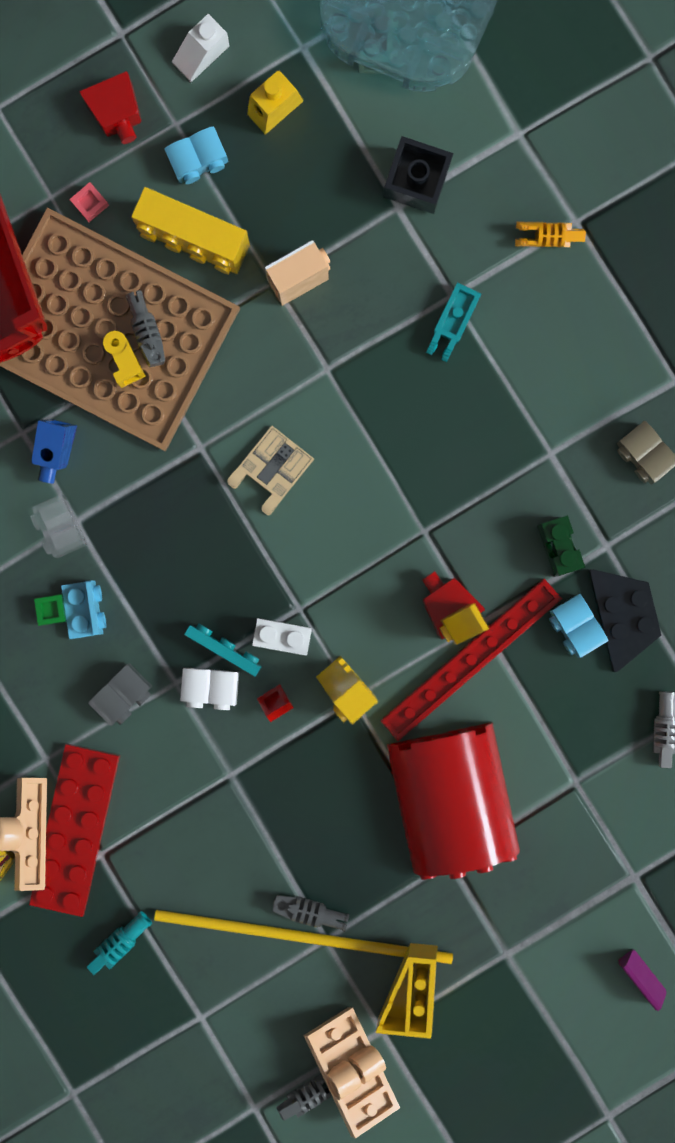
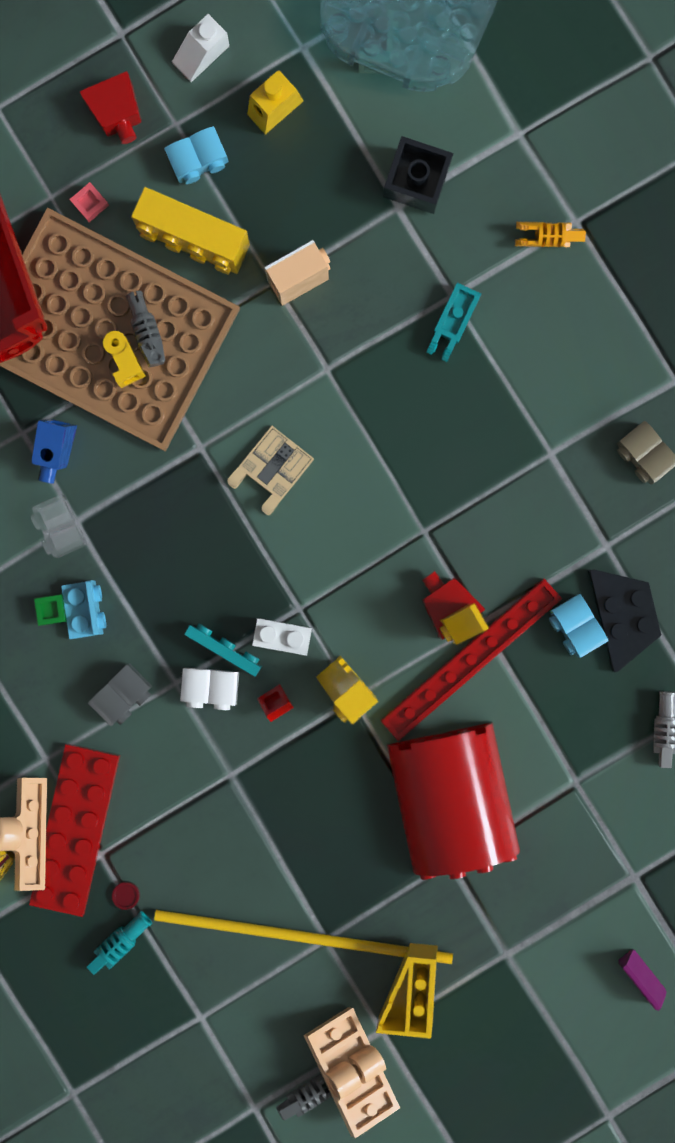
dark grey hinge [272,895,349,932] -> none
dark green brick [537,515,585,577] -> none
none -> dark red piece [112,881,140,910]

